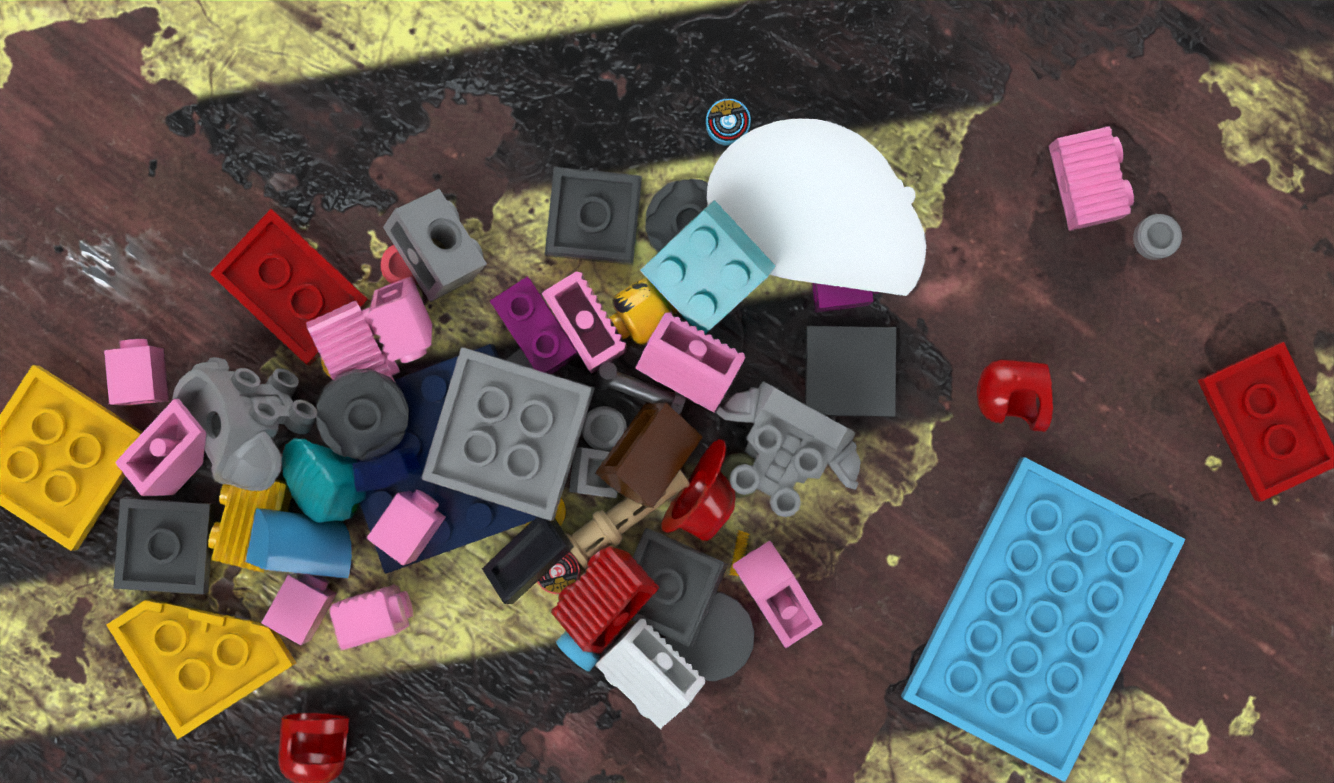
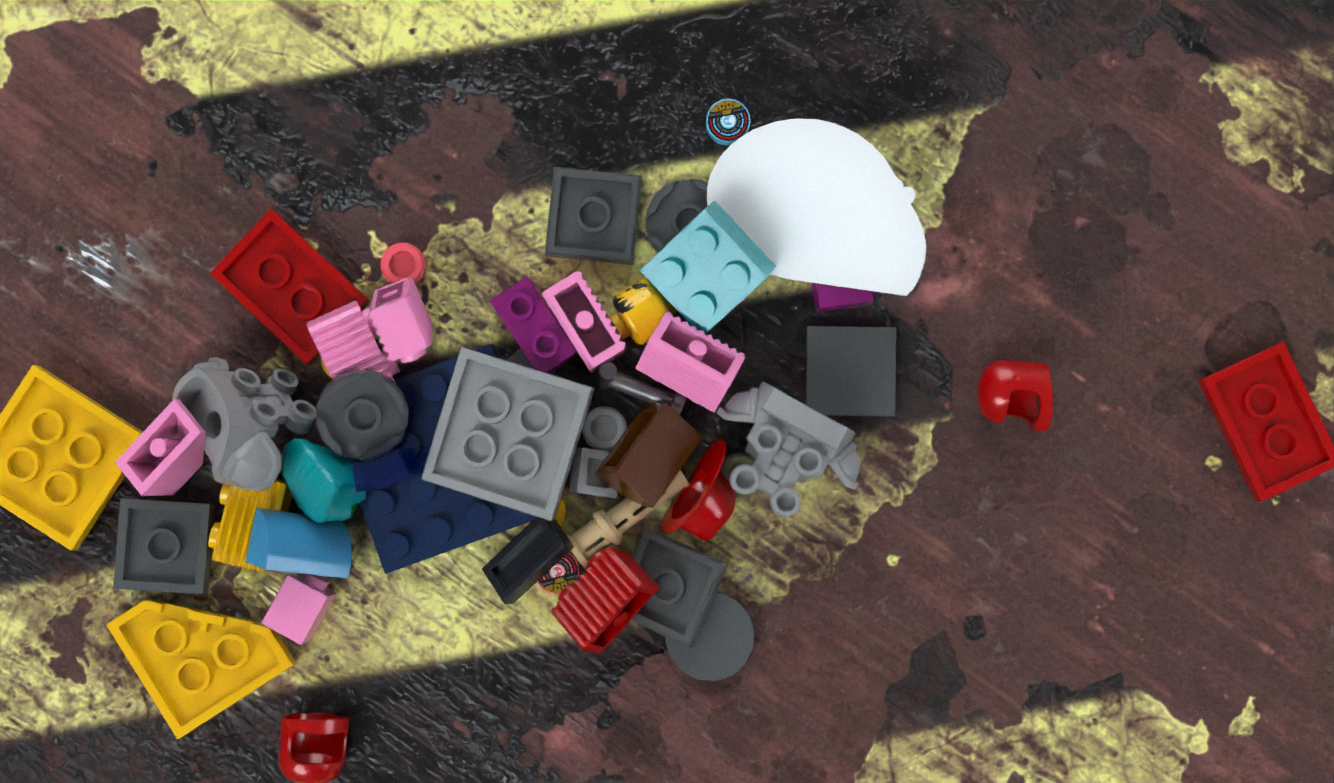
bright pink brick [104,339,169,406] -> none
bright pink brick [329,584,413,650] -> none
bright pink brick [366,490,446,565] -> none
light grey brick [383,189,487,302] -> none
medium azure tile [556,630,600,672] -> none
white brick [595,619,705,729] -> none
yellow leg [729,530,750,576] -> none
bright pink slope [732,541,823,648] -> none
medium azure plate [901,457,1186,782] -> none
bright pink brick [1049,126,1134,231] -> none
light grey tile [1133,214,1182,260] -> none

